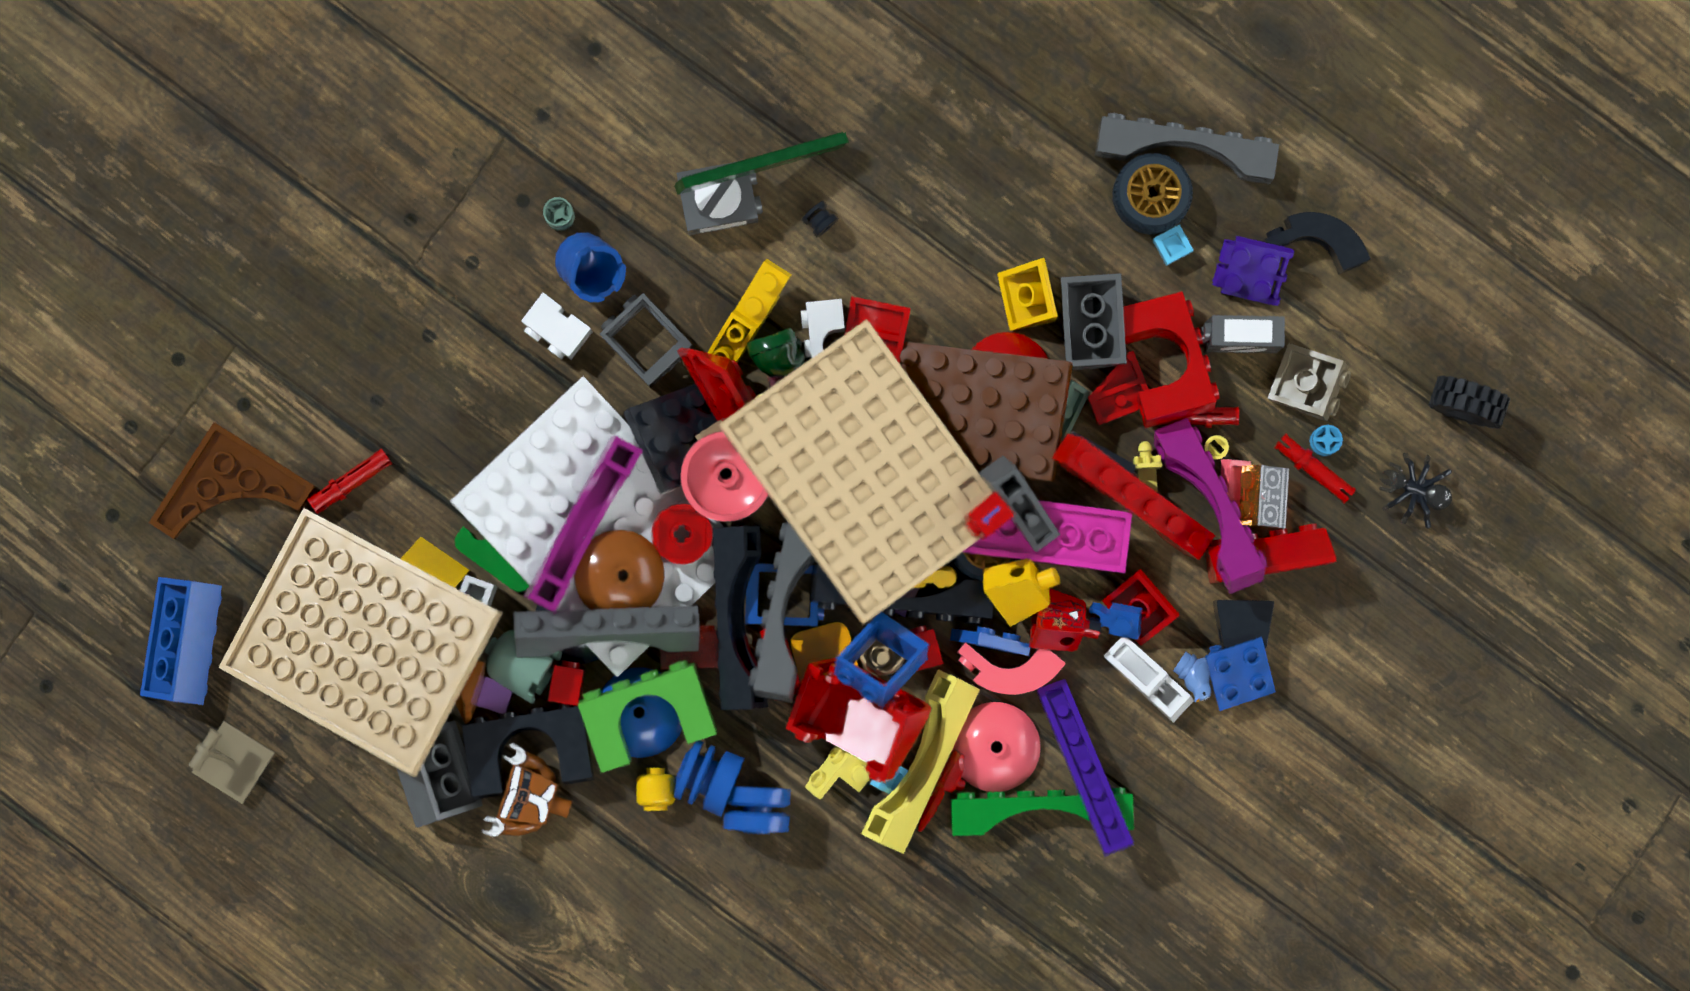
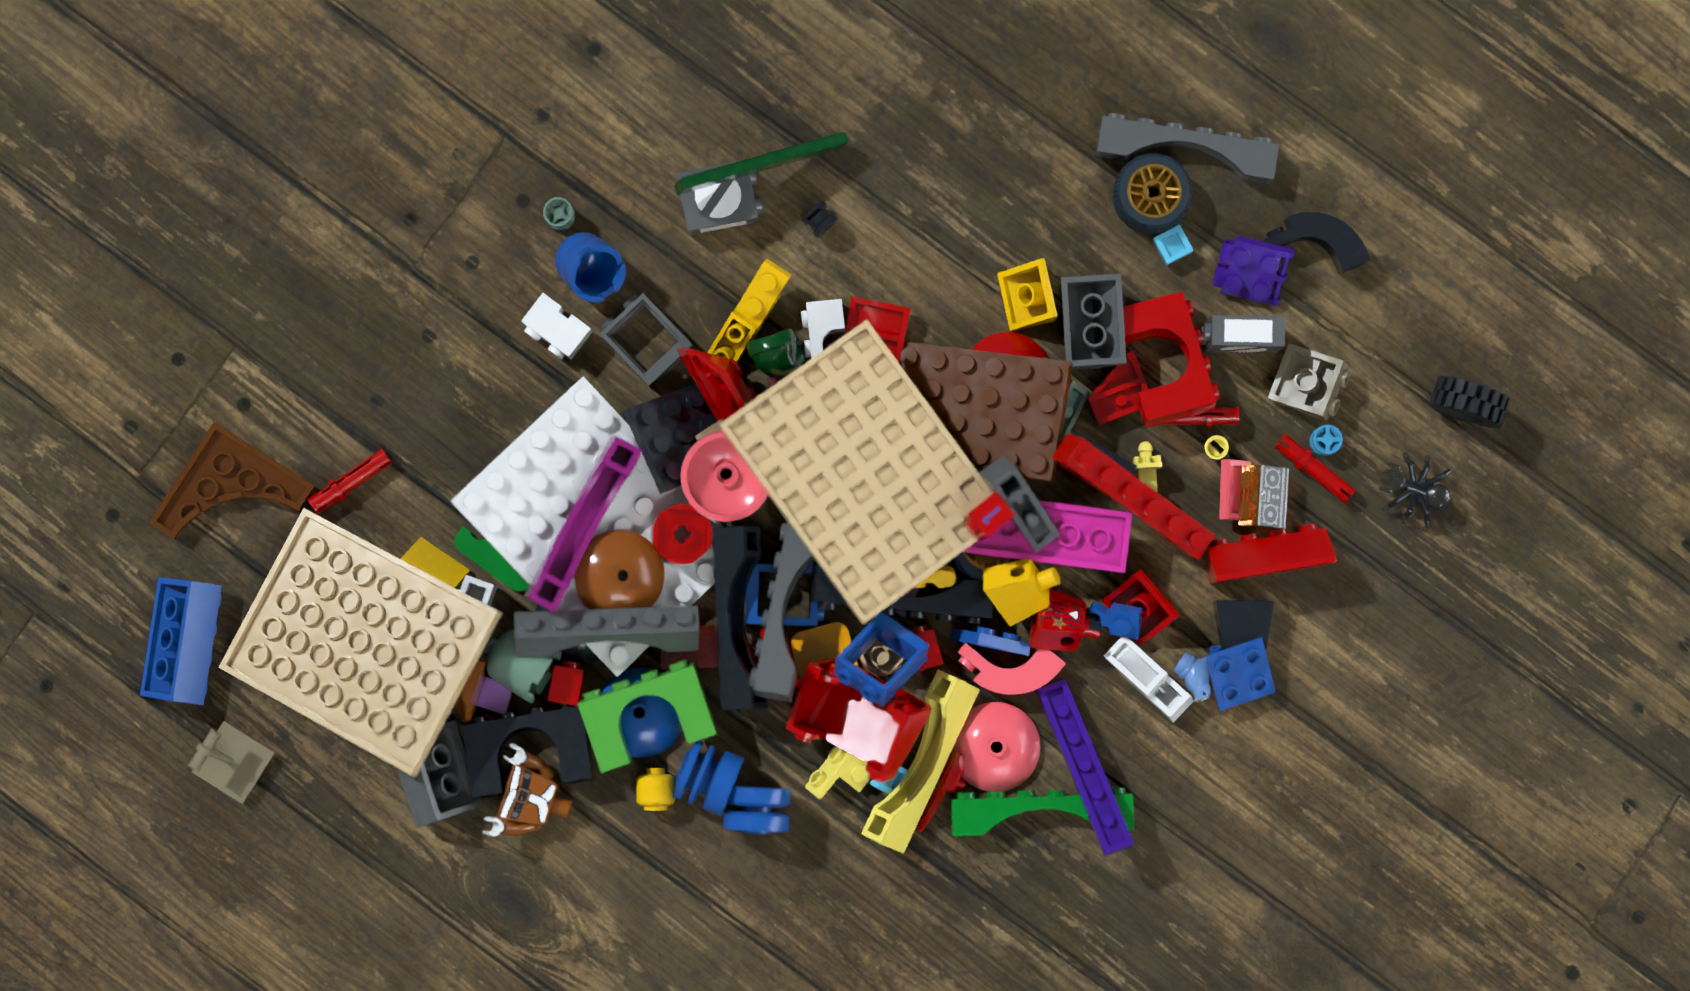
magenta arch [1154,418,1267,594] -> none

